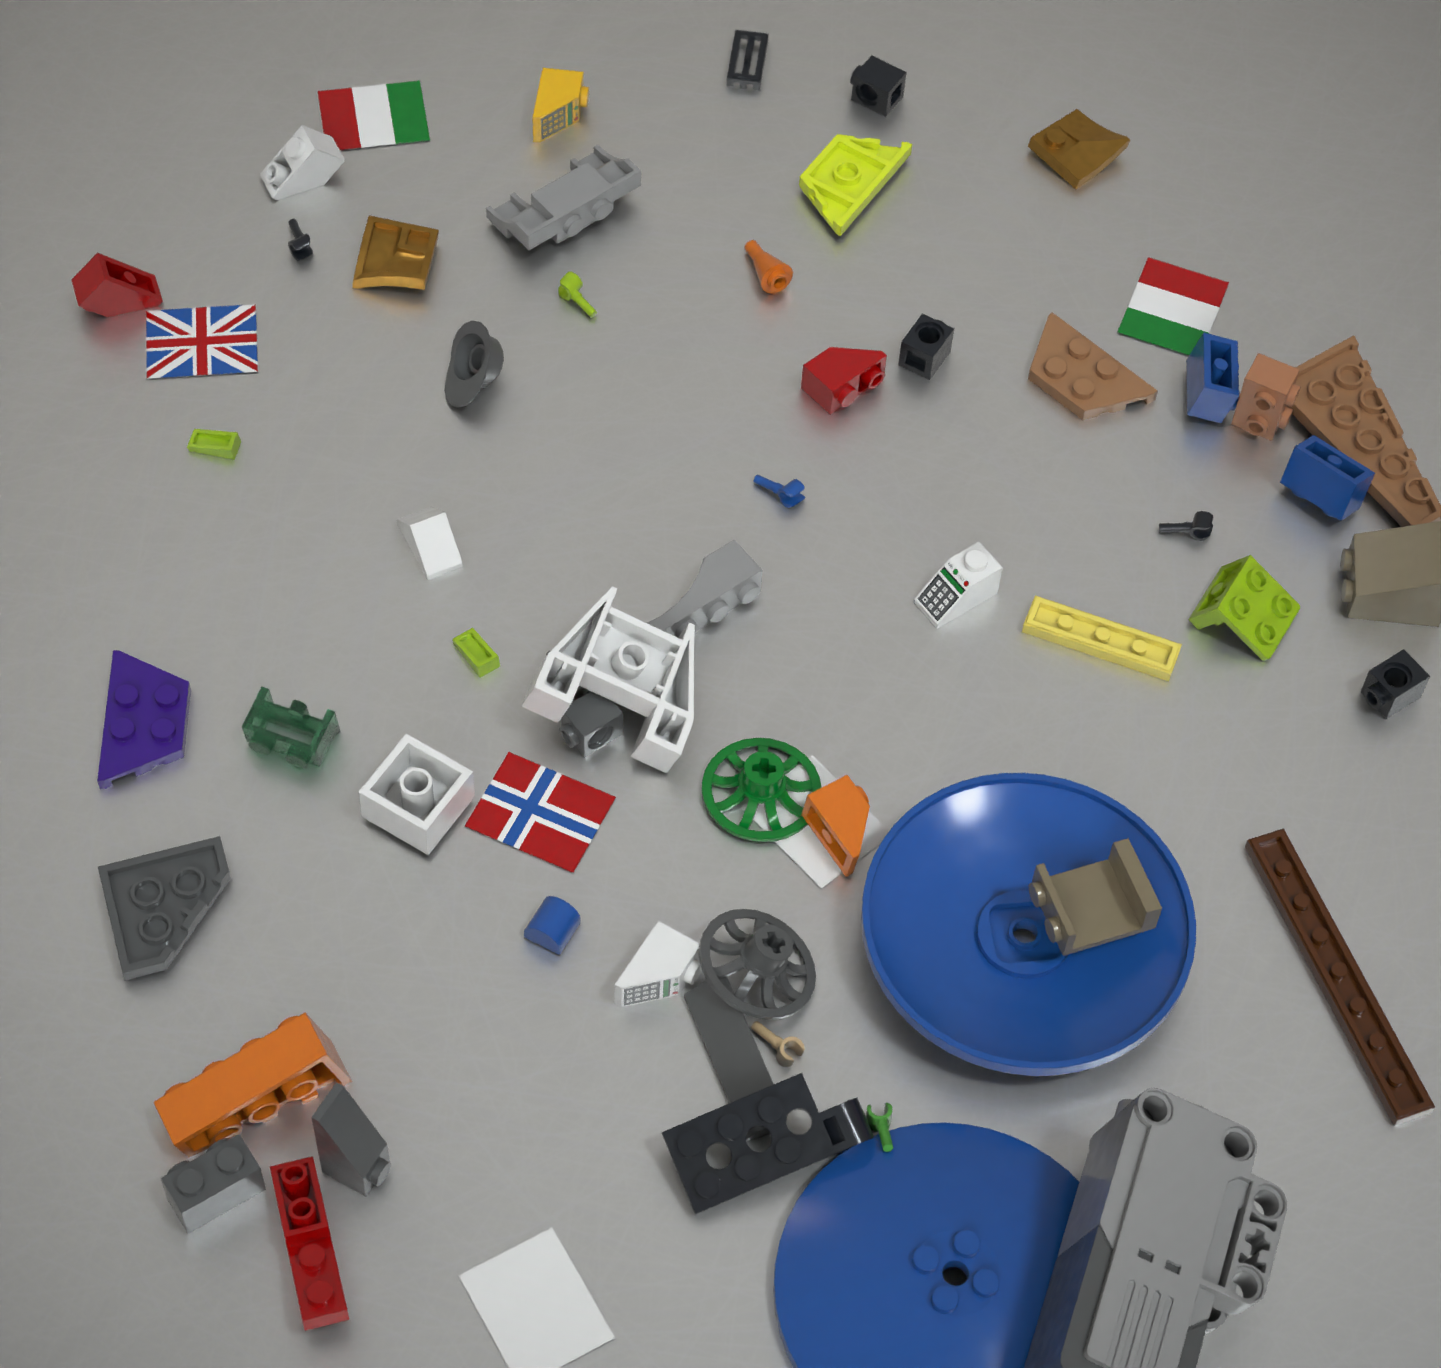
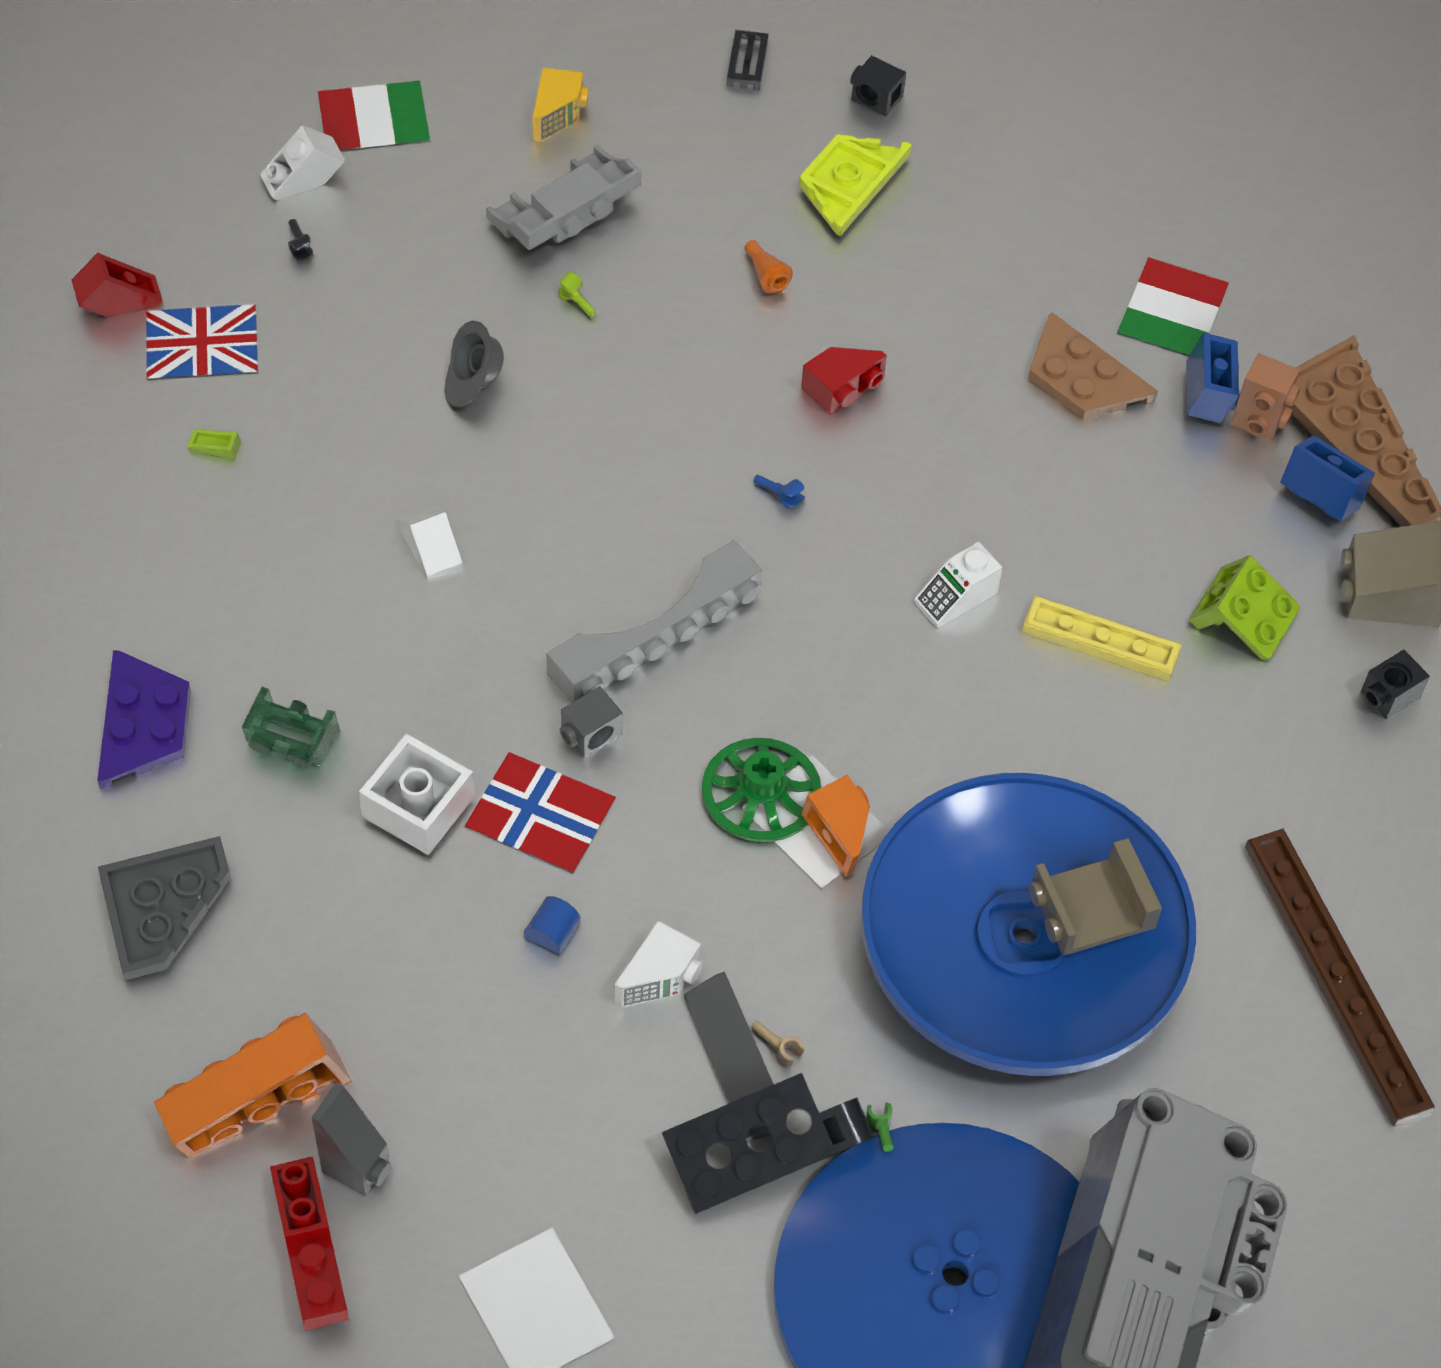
dark grey brick [161,1134,266,1234] -> none
pearl gold plate [352,215,439,290] -> none
lime piece [452,628,500,678] -> none
white wedge [522,586,695,773] -> none
dark grey wheel [699,909,816,1020] -> none
black brick [898,313,954,380] -> none
pearl gold plate [1028,109,1130,189] -> none
black hand [1159,511,1213,541] -> none

